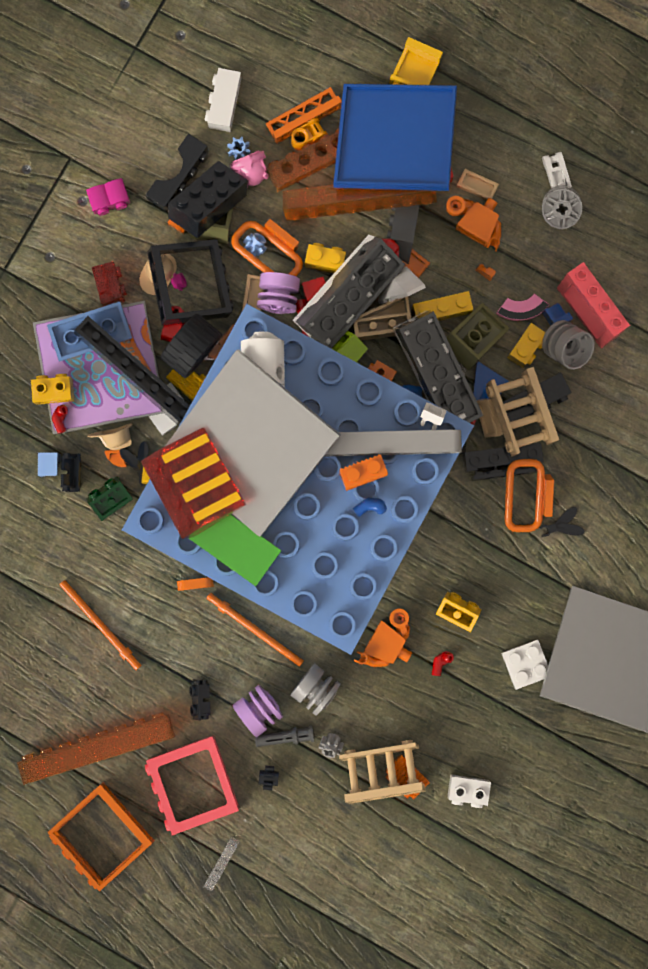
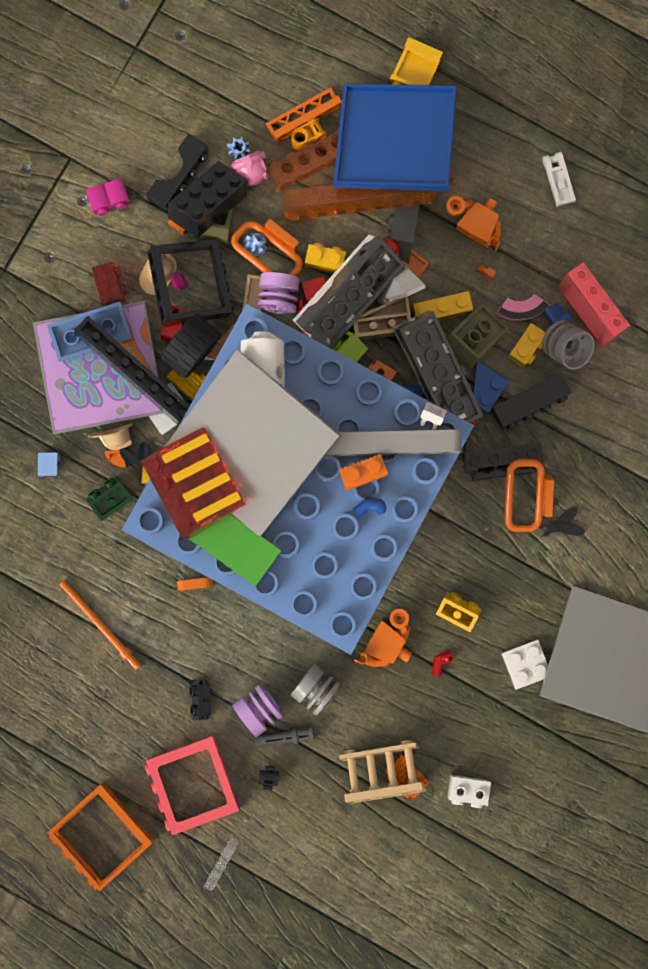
clear orange brick [17,712,175,785] -> none
yellow brick [31,374,74,405] -> none
red arm [51,405,68,434] -> none
black hinge [60,453,81,492] -> none
white brick [205,68,242,132] -> none
orange bar [206,593,304,667] -> none
light grey gear [318,733,344,758] -> none
tan tile [457,169,499,200] -> none
tan tile [477,398,503,438] -> none
tan fence [486,367,559,457] -> none
light grey wheel [542,185,582,229] -> none

